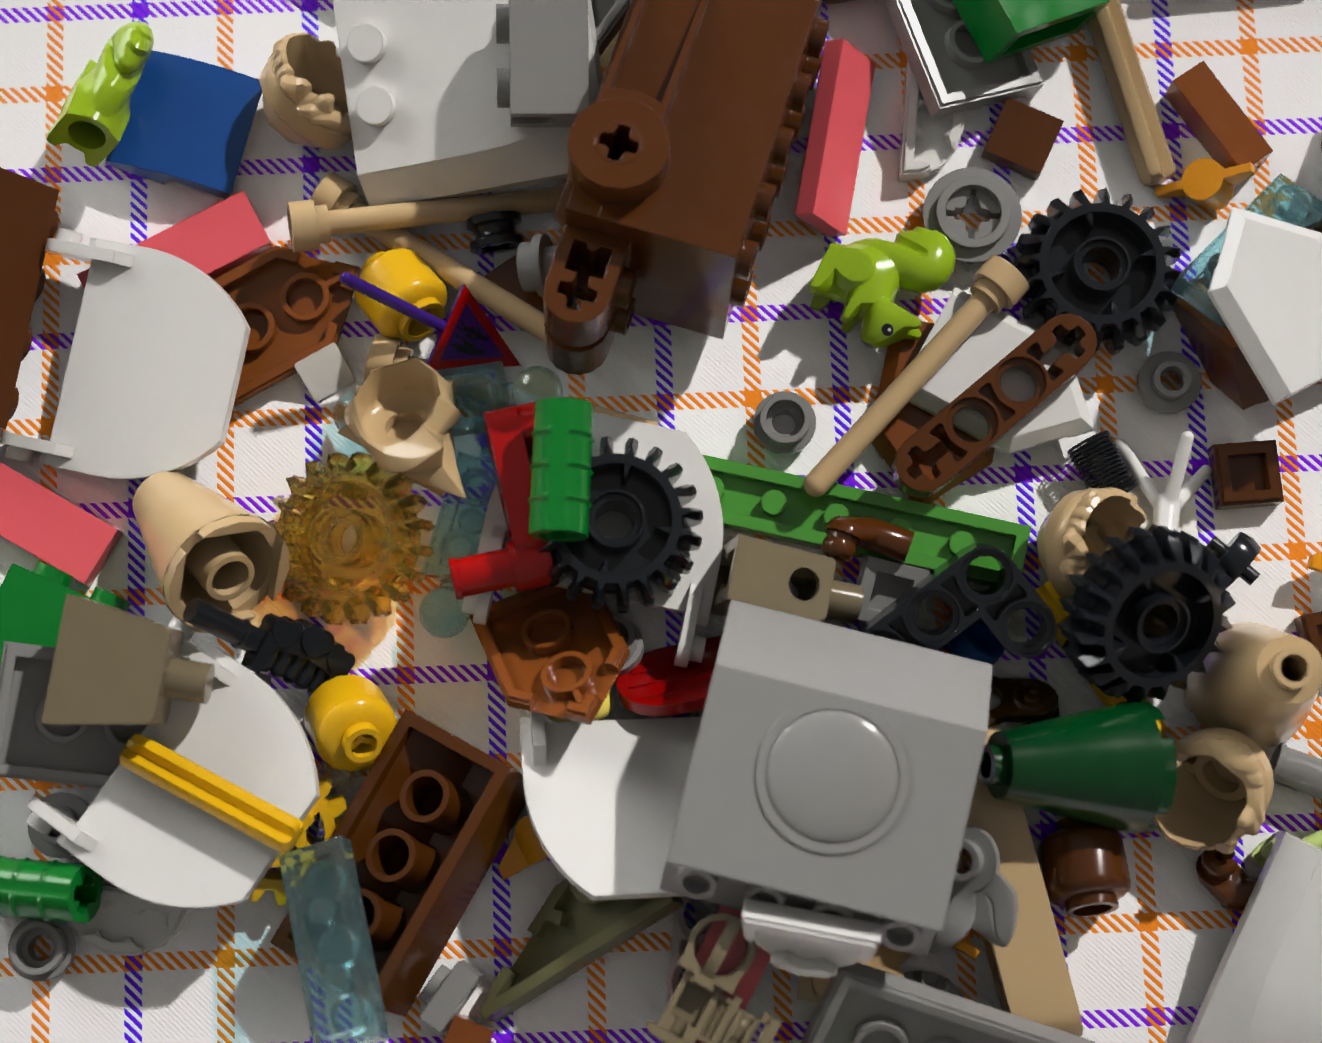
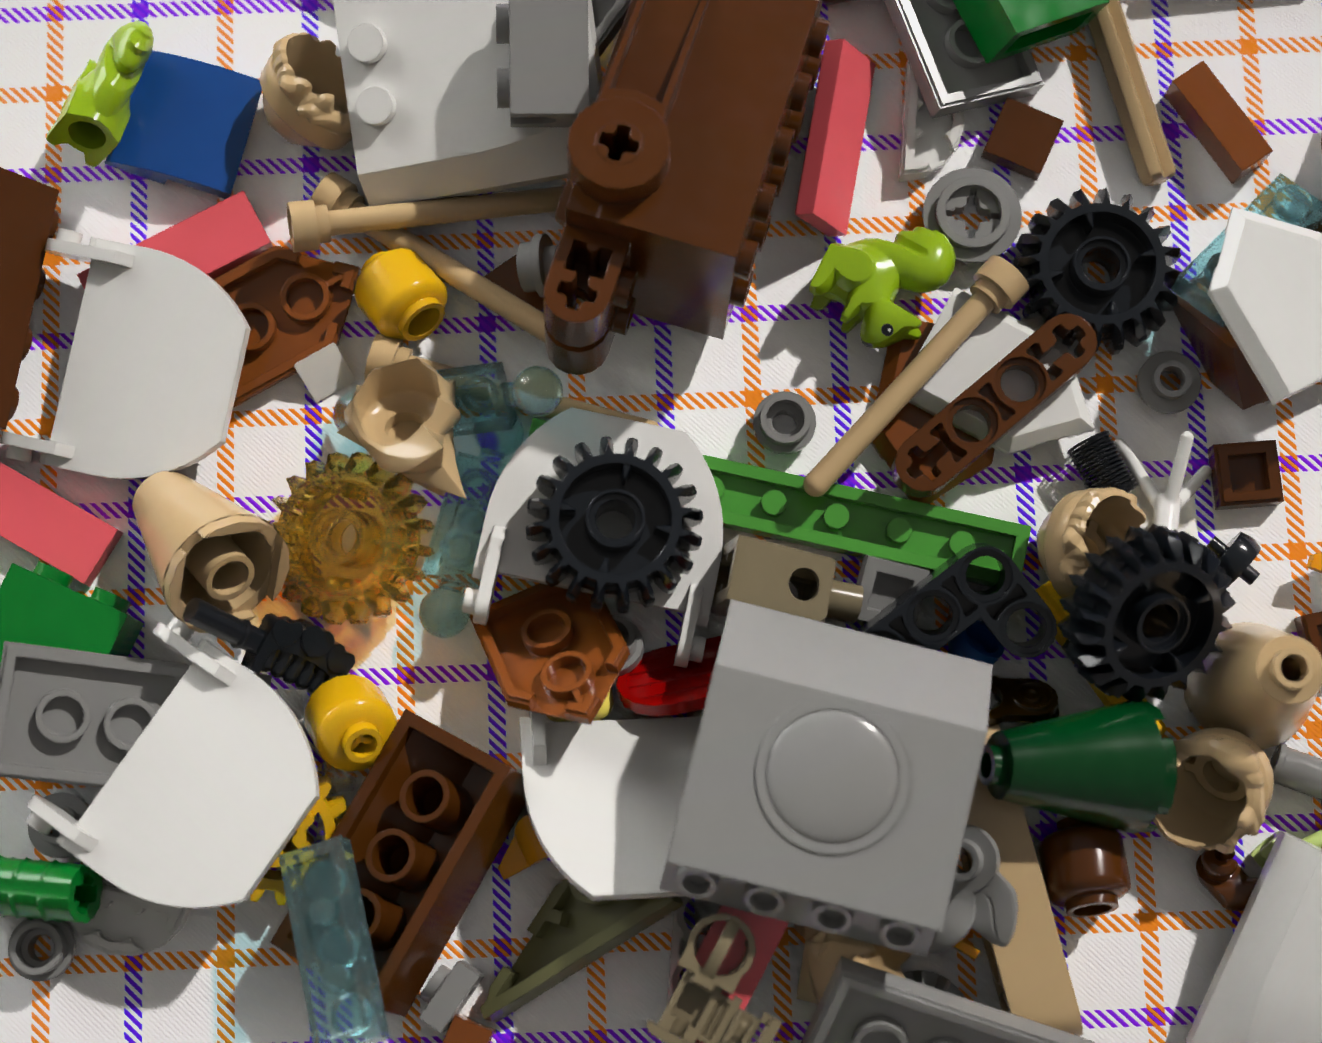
dark tan torso [41,594,215,725] -> none
yellow axle [119,734,304,853] -> none
piece [340,272,521,370] -> none
red beam [448,402,553,600] -> none
black bush [466,210,525,255] -> none
green axle [527,397,595,542] -> none
white tile [741,898,883,978] -> none
reddish brown arm [821,516,915,563] -> none
light orange piece [1154,158,1255,210] -> none

